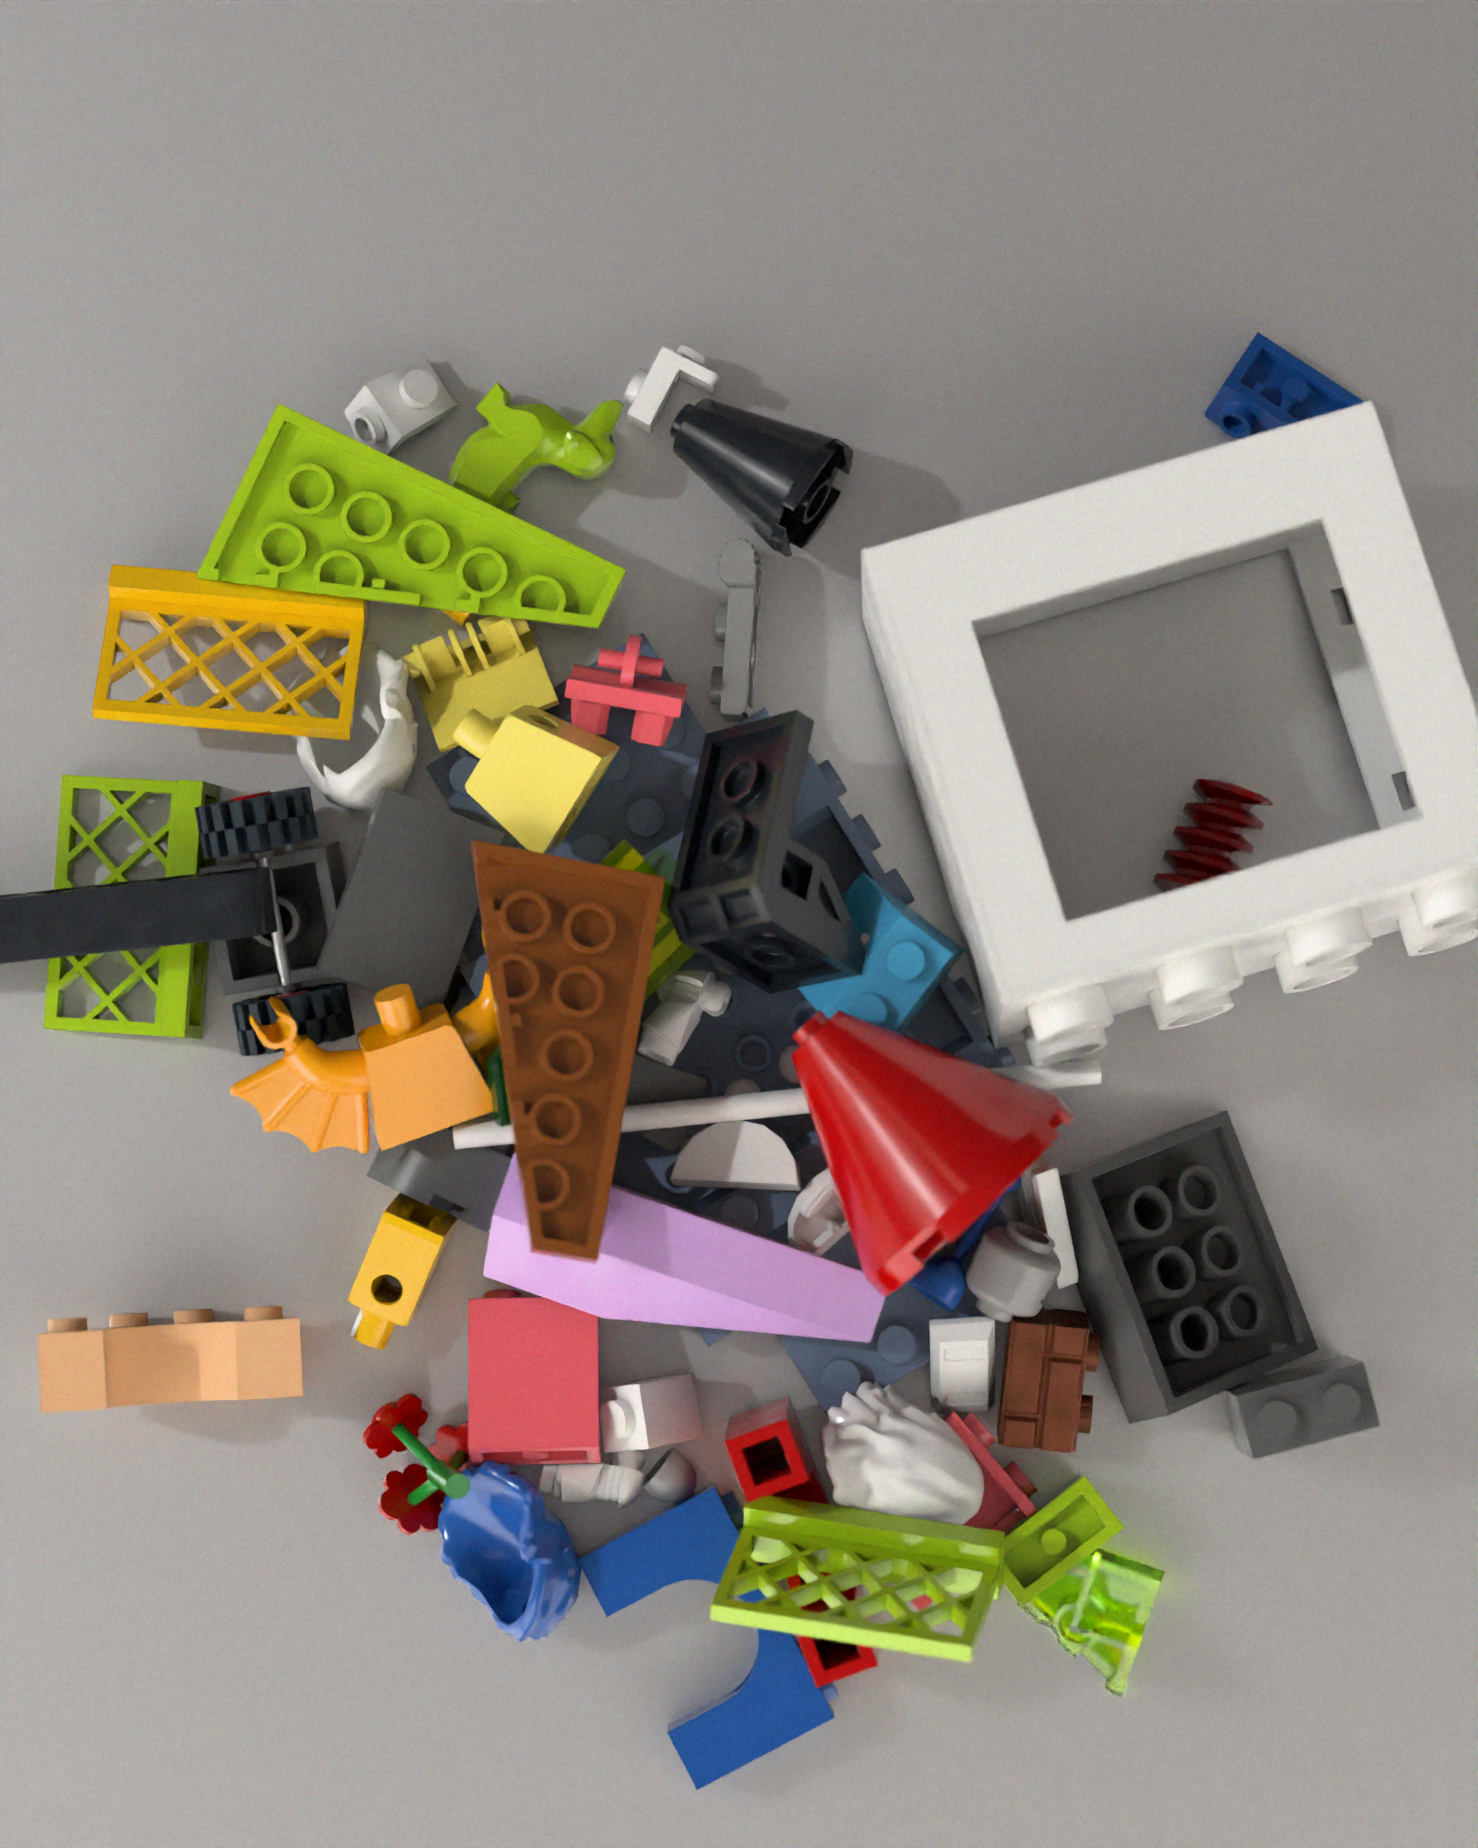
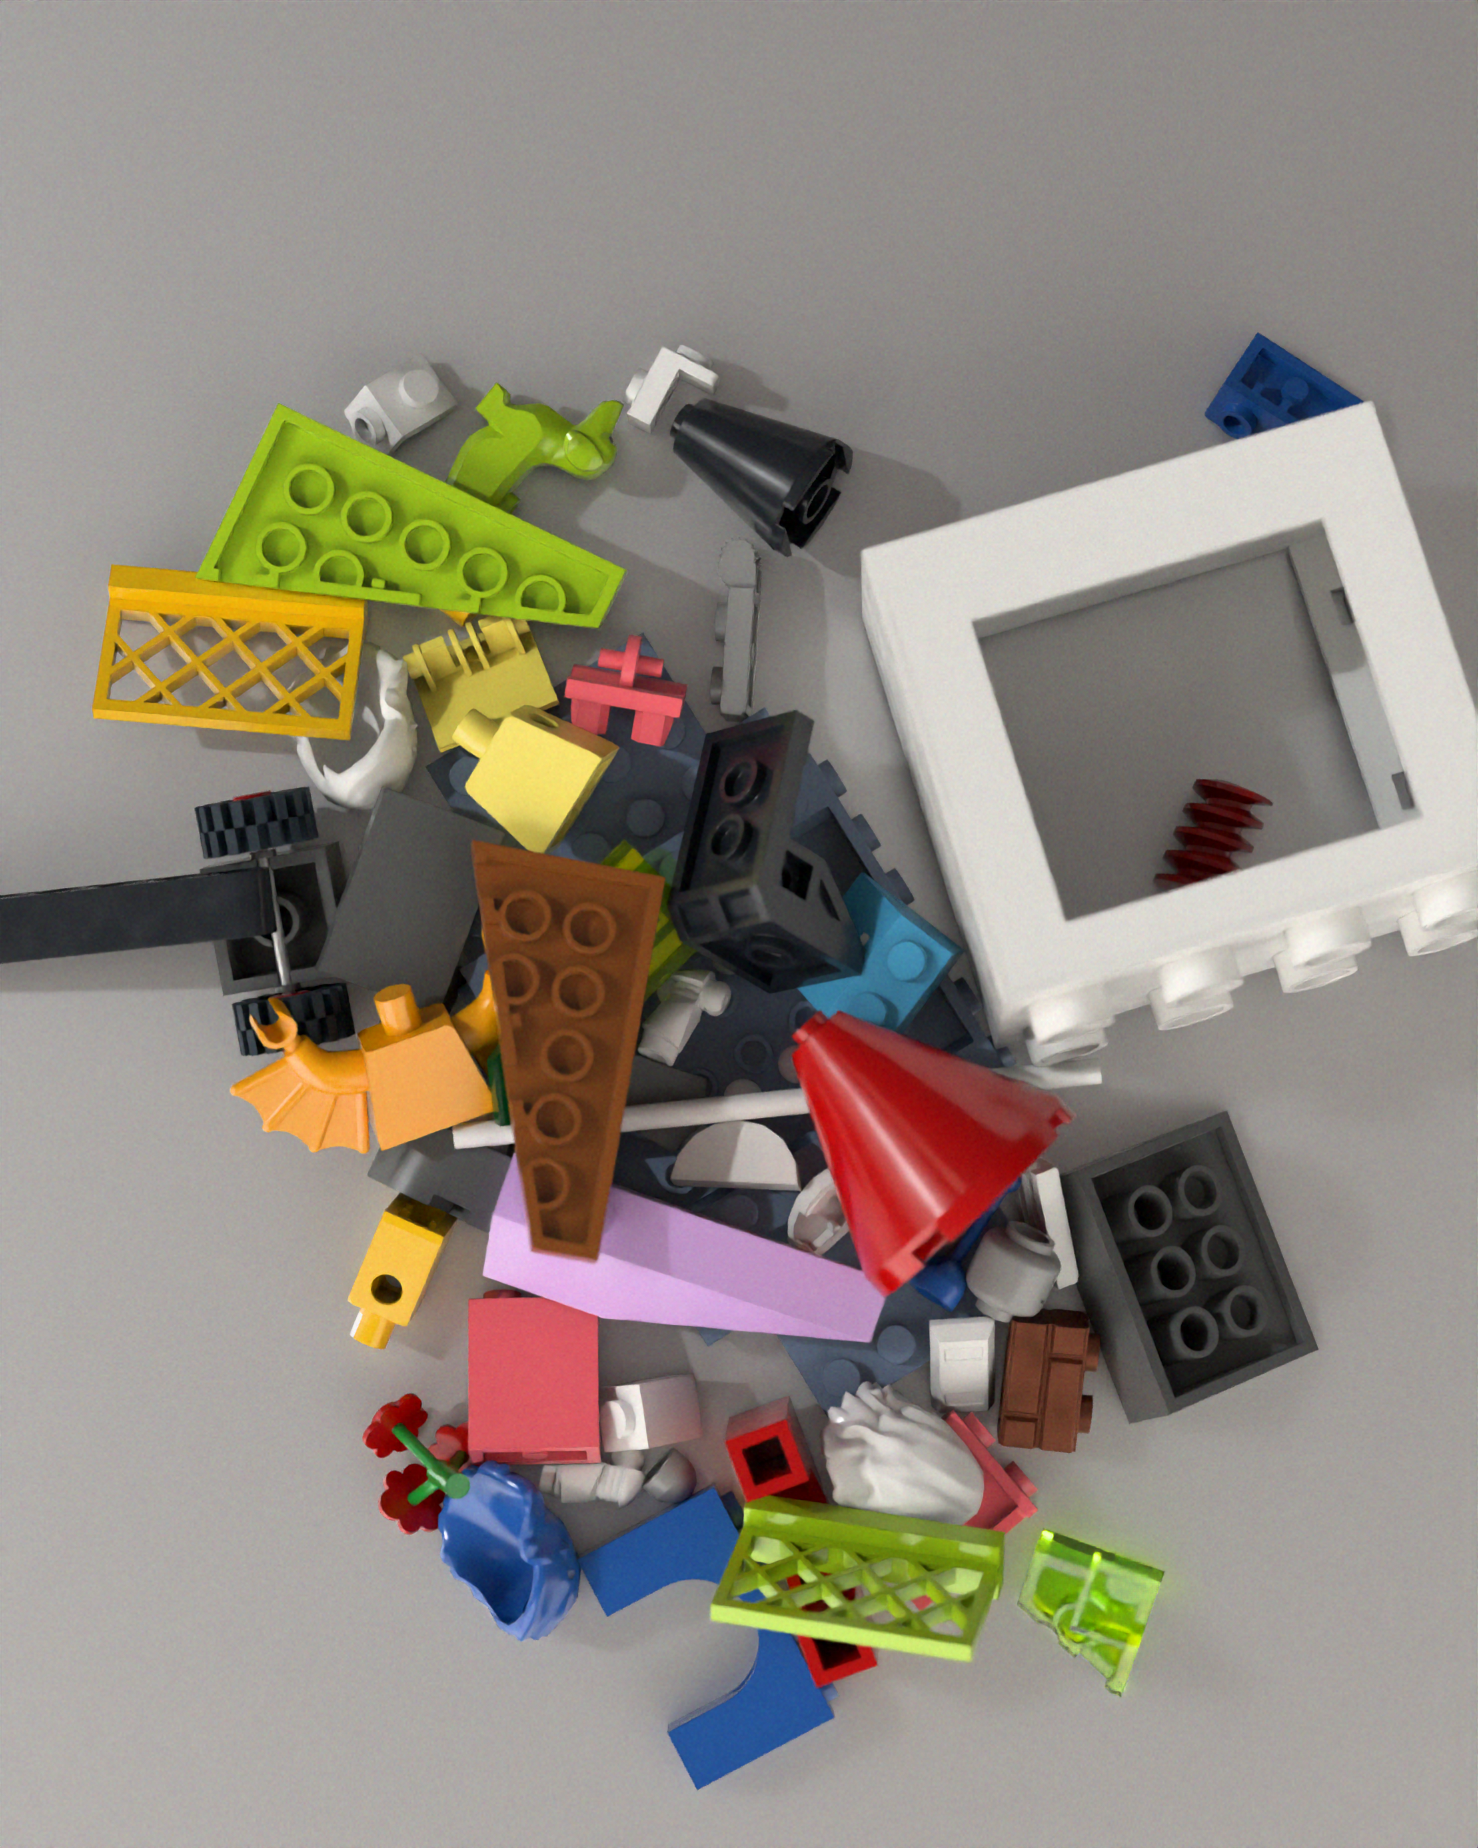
light nougat brick [37,1305,303,1413] -> none
lime fence [43,775,221,1039] -> none
lime panel [1003,1476,1125,1608] -> none
dark grey brick [1222,1355,1380,1460] -> none

